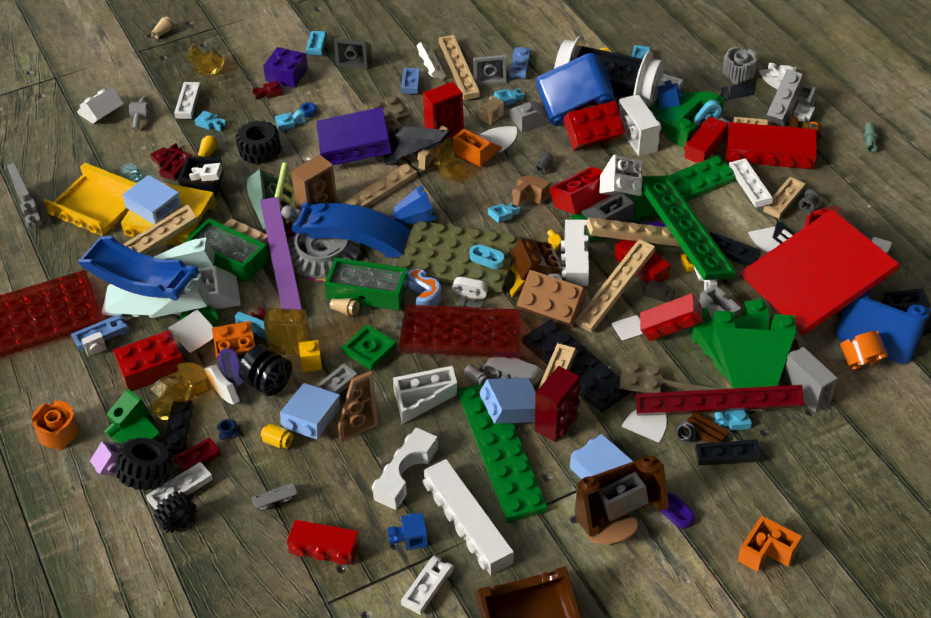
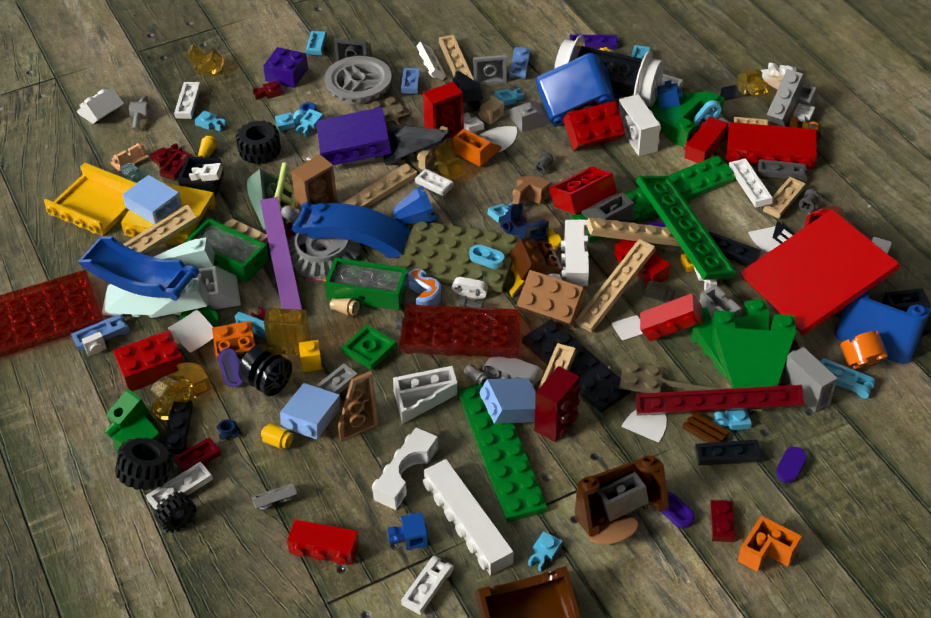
light grey tile [7,163,42,228] -> none
orange brick [32,400,80,450] -> none
lavender brick [90,441,120,475] -> none
tan cone [151,17,174,39] -> none
white tile [204,365,240,404] -> none
light blue brick [570,434,633,479] -> none
white slope [600,155,643,198] -> none
black plate [676,422,696,443] -> none
light grey brick [722,46,757,84] -> none
sand green pin [864,122,878,153] -> none
none -> light nougat hinge [111,143,149,172]
none -> medium azure plate [296,109,324,137]
none -> light grey gear [325,56,392,104]
none -> white plate [415,169,454,196]
none -> black slope [452,71,483,114]
none -> white plate [464,113,484,133]
none -> dark blue tile [500,203,549,241]
none -> medium azure plate [528,531,563,571]
none -> dark purple tile [569,34,618,49]
none -> dark red plate [710,500,735,542]
none -> clear yellow brick [736,69,769,97]
none -> dark grey plate [757,159,808,183]
none -> dark purple tile [776,447,806,483]
none -> medium azure plate [821,358,876,399]

